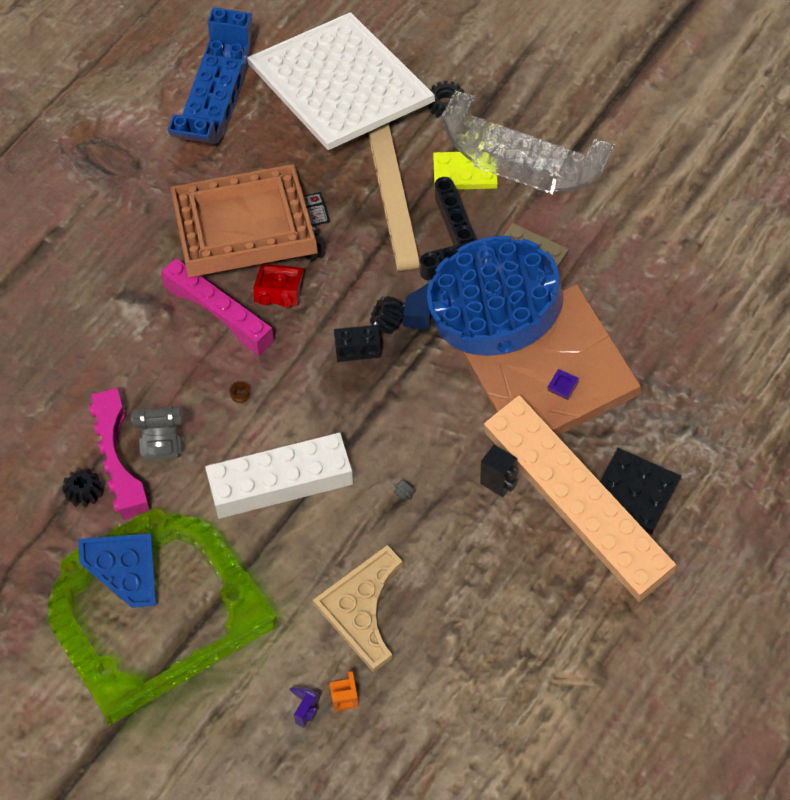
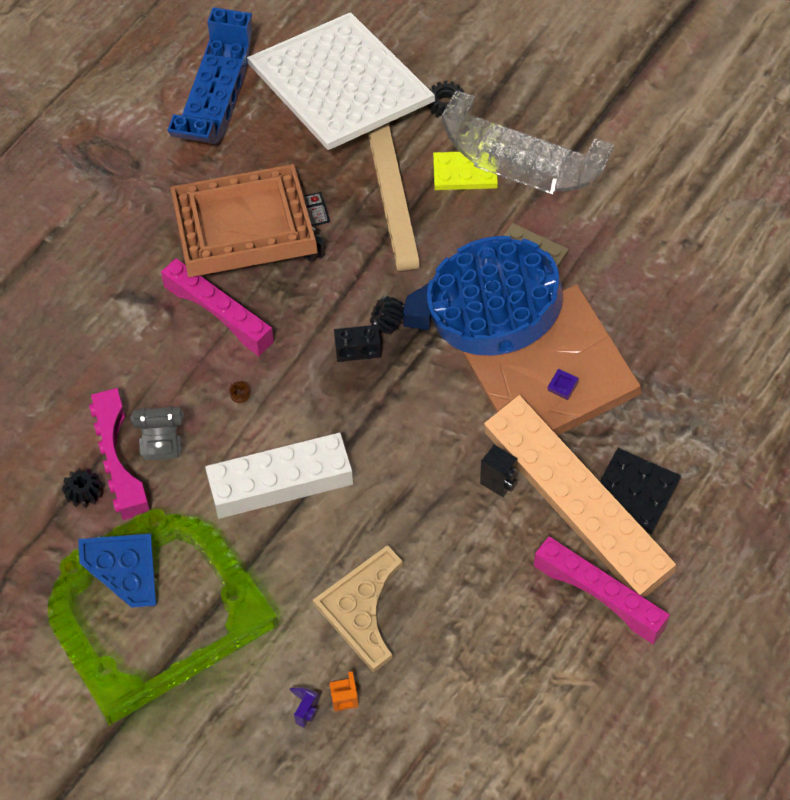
red plate [253,264,304,307] -> none
dark grey plate [394,480,415,501] -> none
black beam [420,177,477,281] -> none
none -> dark pink arch [534,537,670,645]

